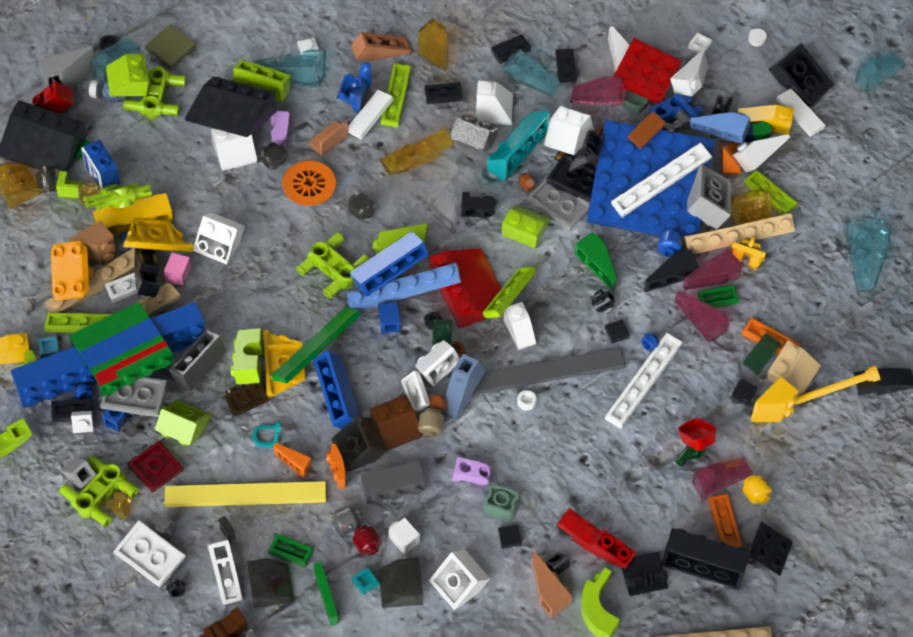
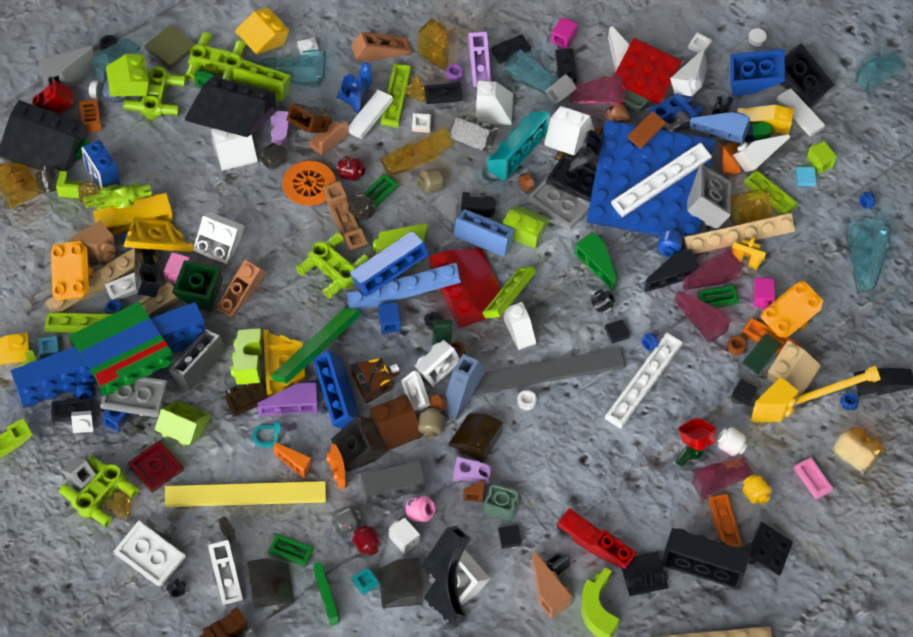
none -> orange slope [79,99,102,133]
none -> blue plate [104,300,123,314]
none -> dark green slope [172,260,223,312]
none -> lime piece [184,32,246,81]
none -> green plate [194,70,214,88]
none -> nougat slope [216,260,267,318]
none -> yellow slope [235,7,289,55]
none -> medium lavender slope [258,382,317,416]
none -> reddish brown torso [286,103,332,133]
none -> medium nougat slope [322,181,368,252]
none -> dark red head [337,156,366,182]
none -> reddish brown torso [351,358,400,404]
none -> green tile [360,174,398,210]
none -> clear yellow tile [405,77,426,103]
none -> bright pink head [406,496,436,522]
none -> white tile [412,113,431,133]
none -> dark tan head [417,168,446,194]
none -> black arch [422,526,471,624]
none -> medium lavender tile [446,63,463,82]
none -> dark brown slope [449,413,503,463]
none -> medium blue brick [453,209,515,256]
none -> dark orange slope [463,481,485,502]
none -> lavender slope [467,32,491,87]
none -> light grey brick [544,74,577,105]
none -> dark pink brick [551,17,578,49]
none -> nougat head [605,104,630,124]
none -> white head [717,427,747,456]
none -> dark orange tile [727,336,747,356]
none -> blue slope [730,49,785,96]
none -> dark pink brick [752,278,775,309]
none -> light orange shield [760,281,823,337]
none -> bright pink tile [794,457,833,500]
none -> medium azure tile [795,167,816,186]
none -> lime brick [807,141,837,174]
none -> clear yellow slope [831,426,886,474]
none -> blue plate [840,392,859,411]
none -> blue plate [859,191,876,209]

